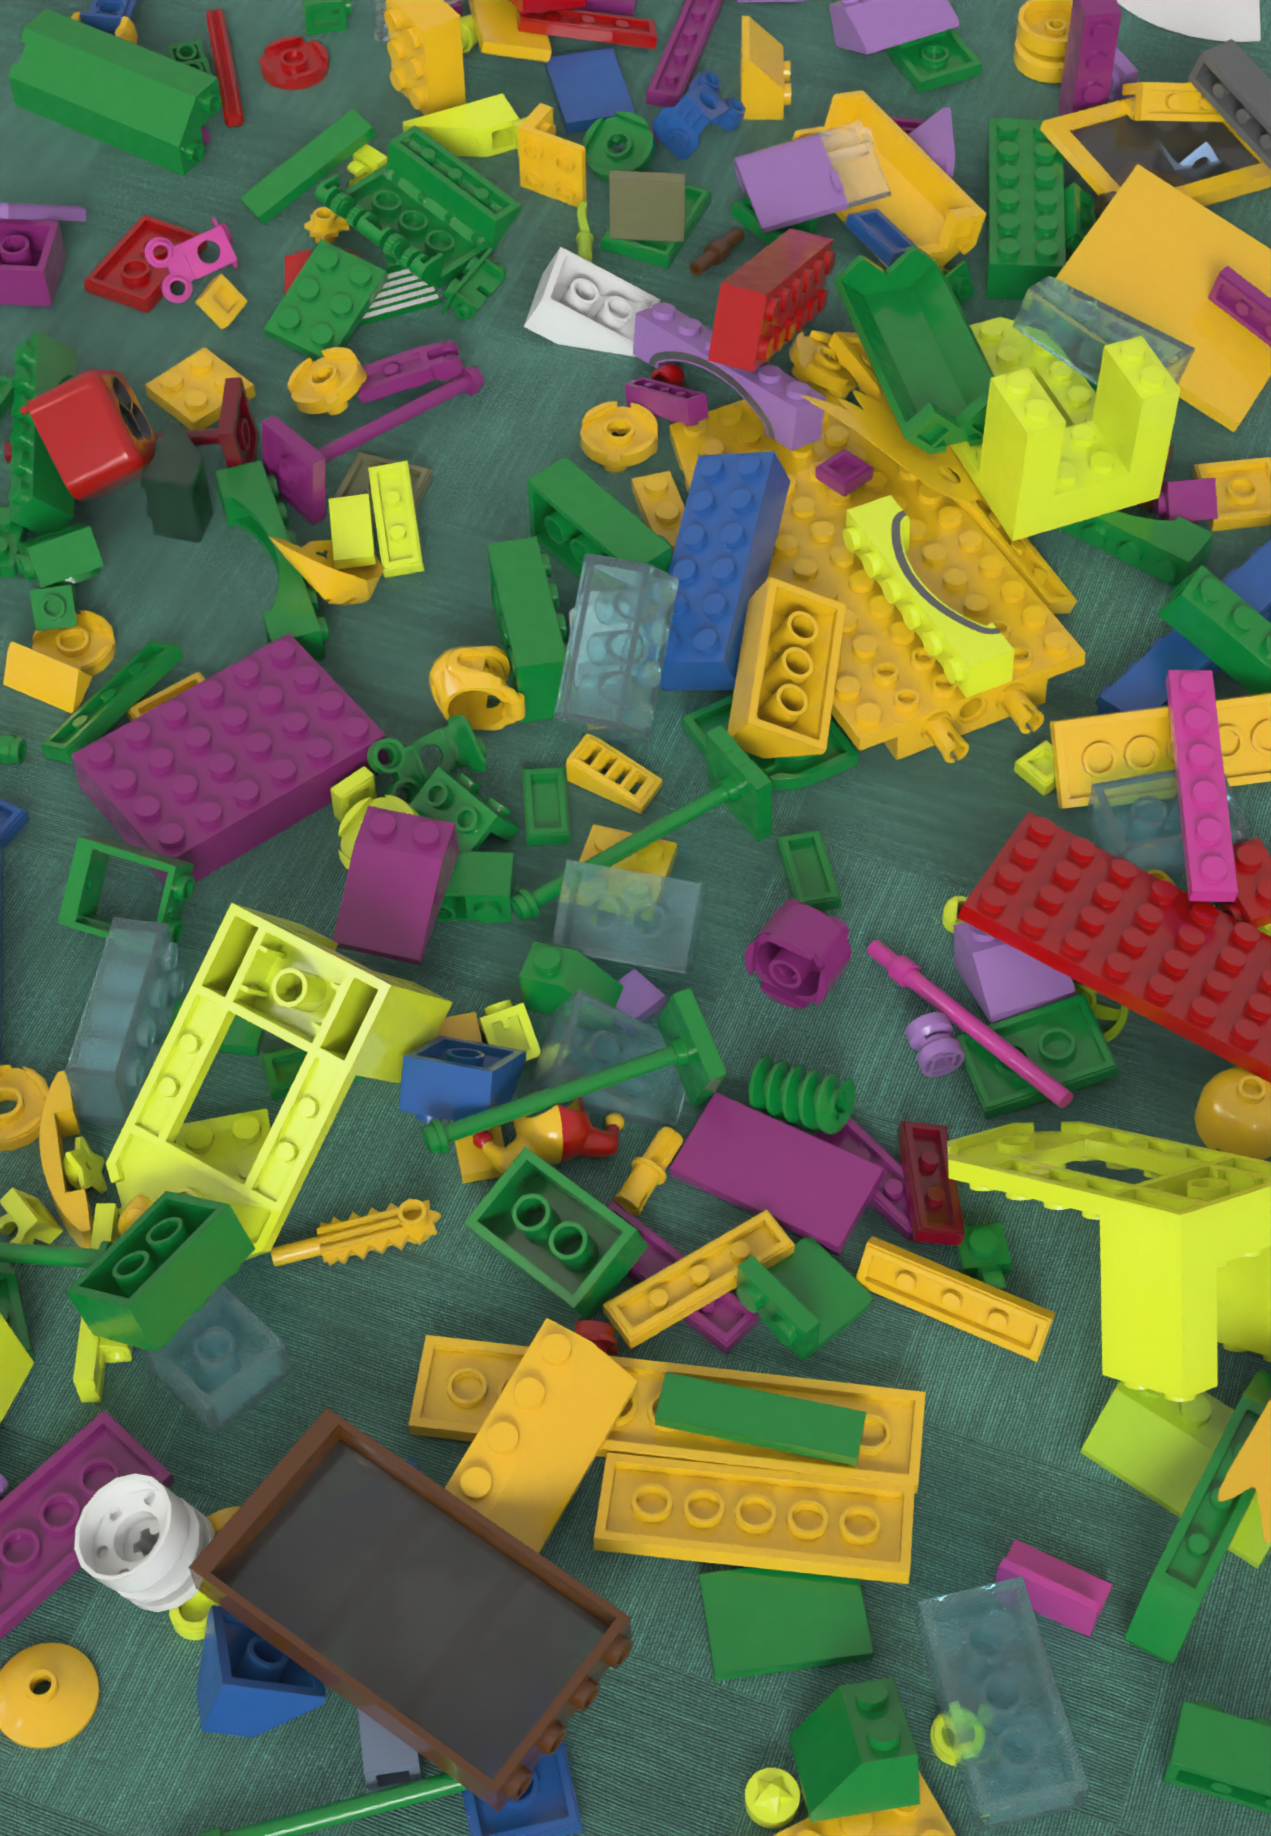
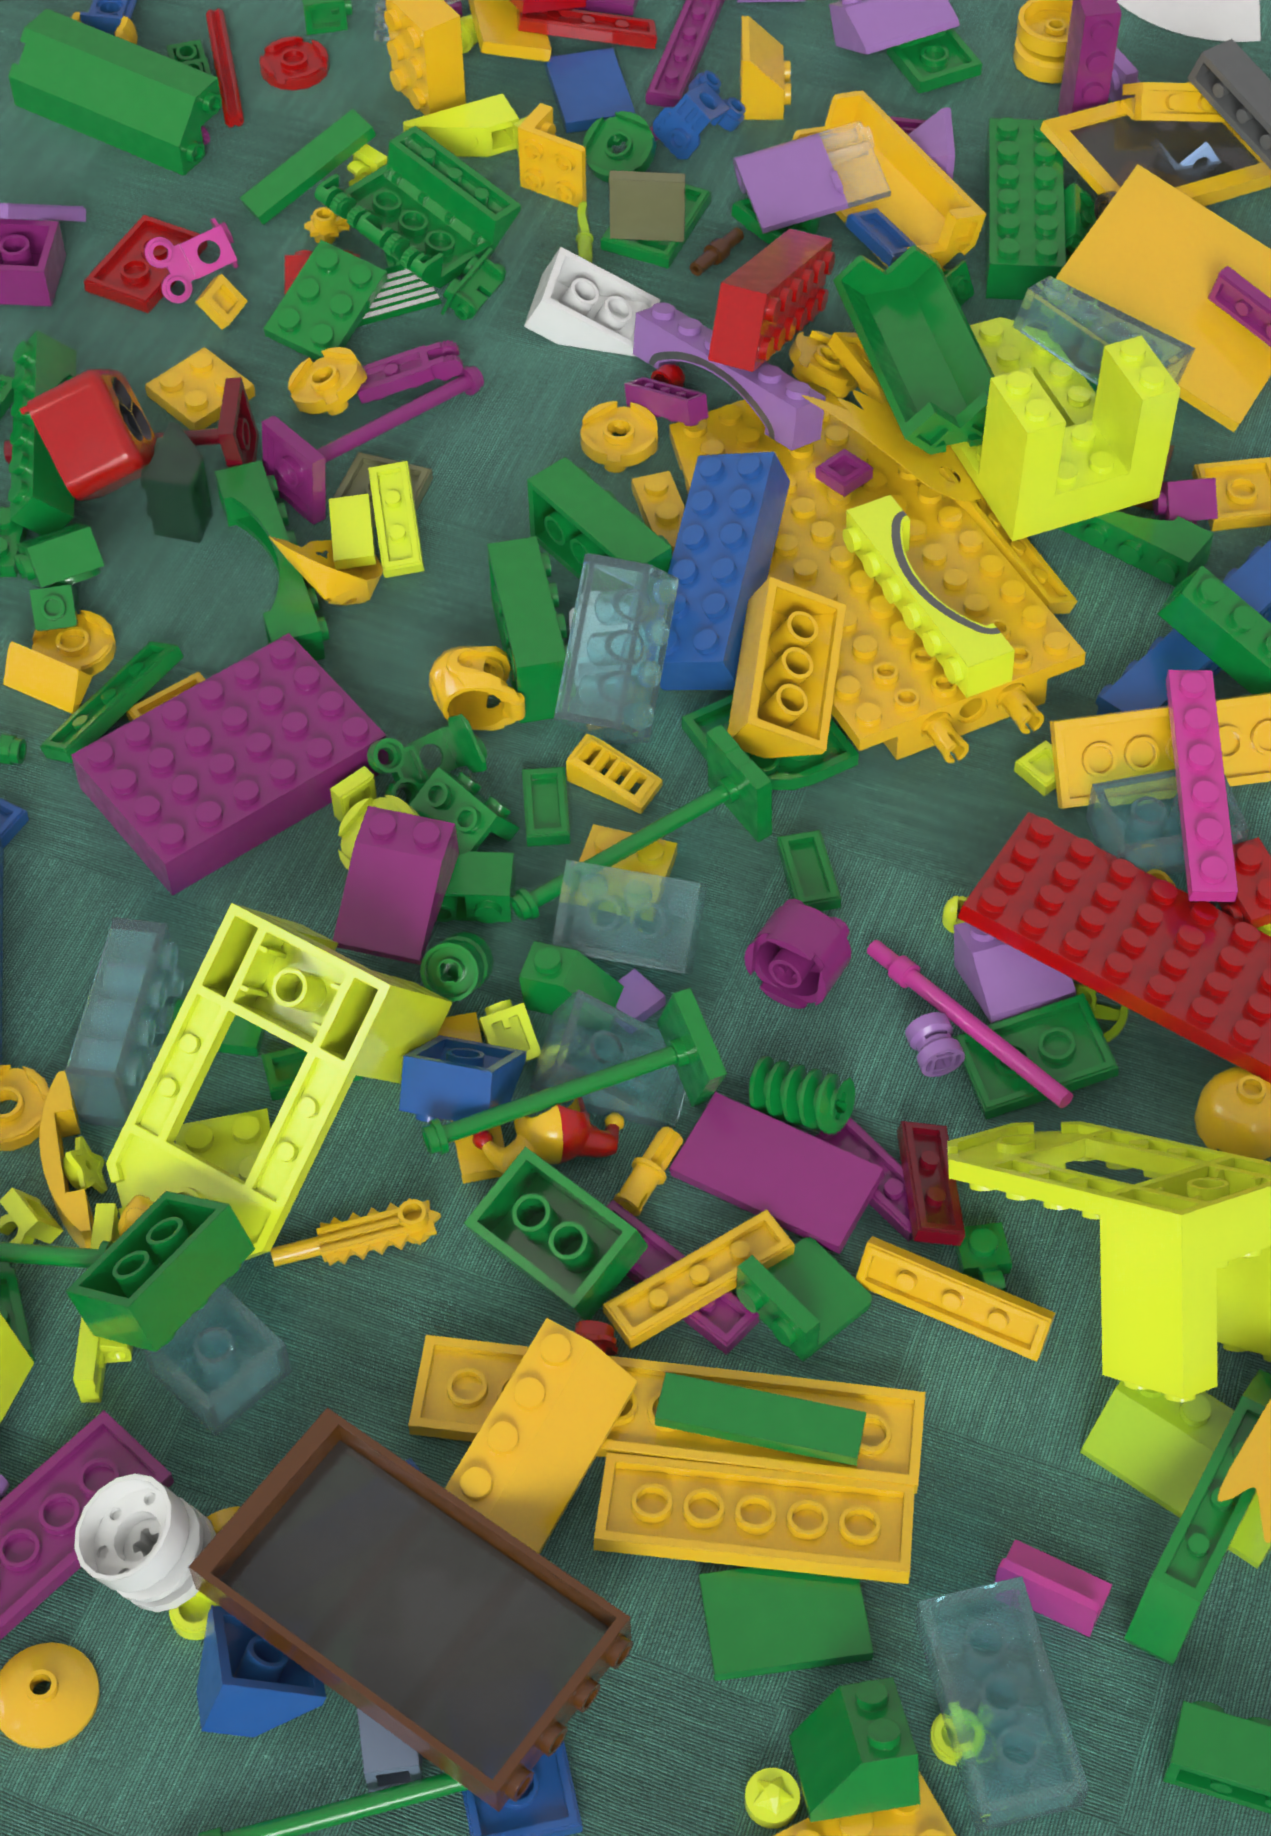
green window [58,834,195,954] -> none
none -> green wheel [420,932,494,1002]

